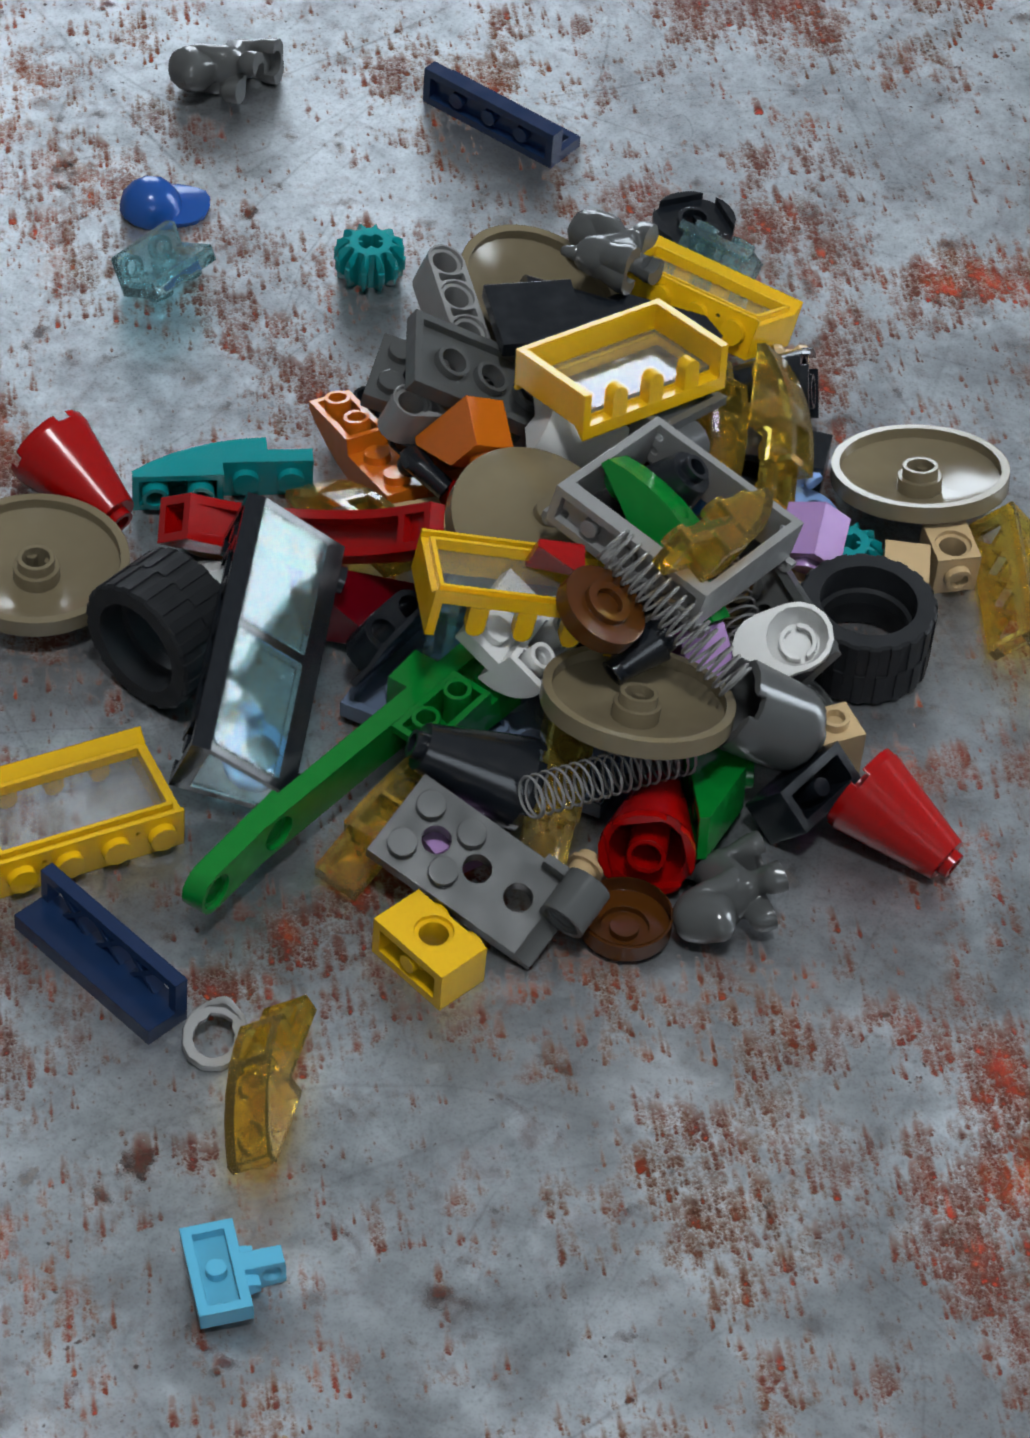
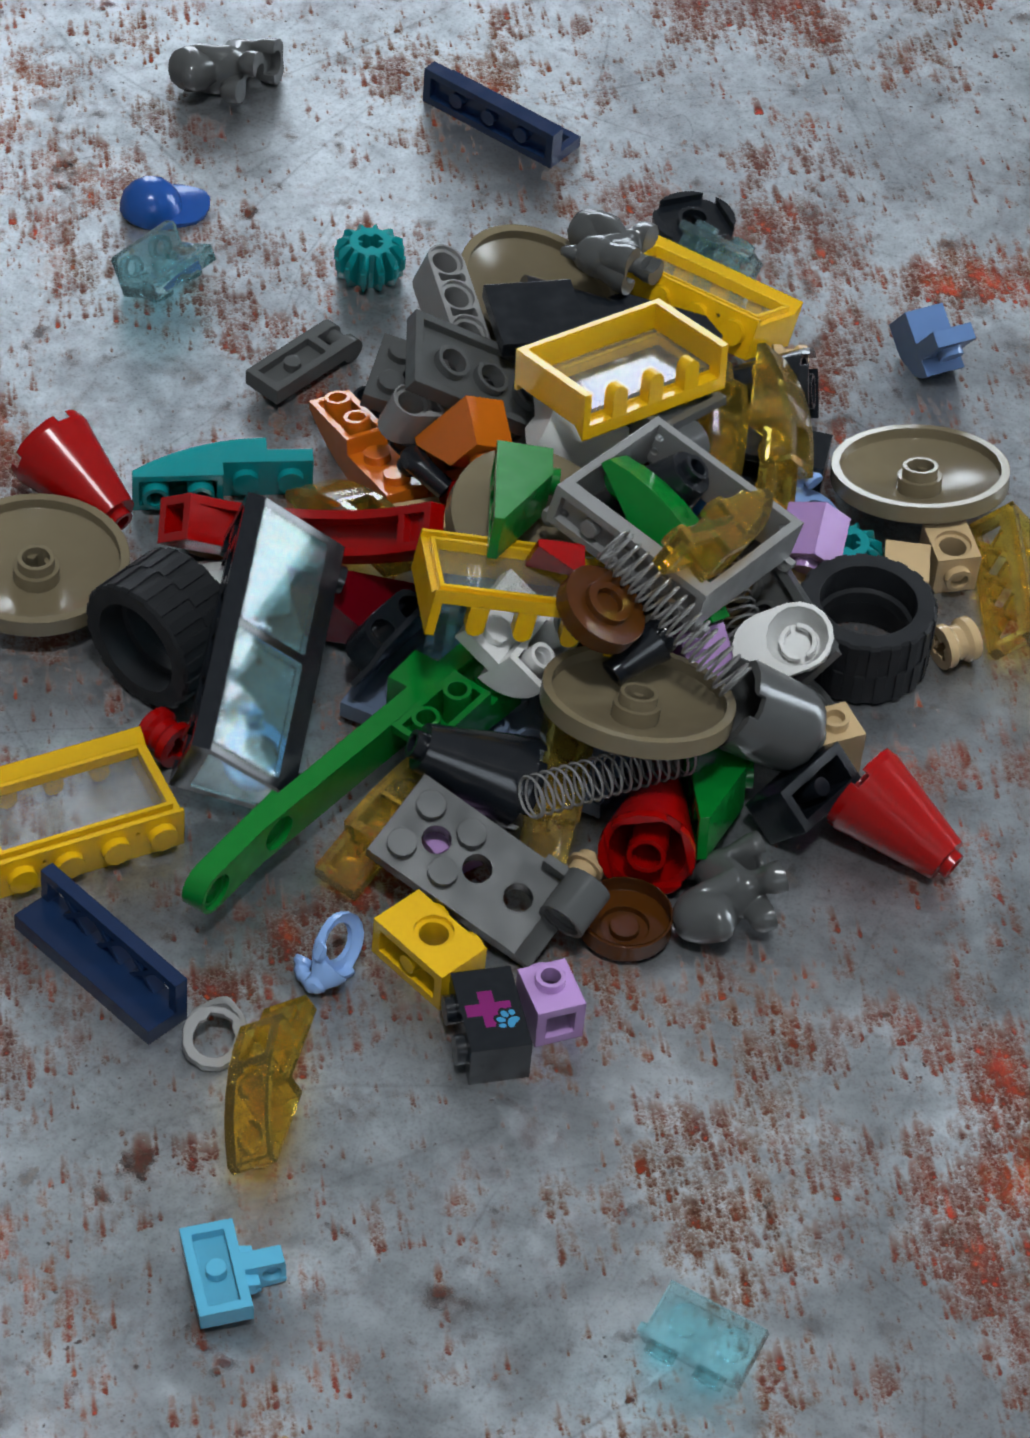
none -> red wheel [139,706,188,768]
none -> dark grey plate [246,319,363,404]
none -> light blue piece [293,911,364,994]
none -> black brick [441,966,533,1085]
none -> green slope [487,440,561,559]
none -> lavender brick [516,958,587,1047]
none -> clear light blue bracket [636,1280,770,1392]
none -> medium blue brick [889,303,976,379]
none -> tan wheel [930,616,983,670]

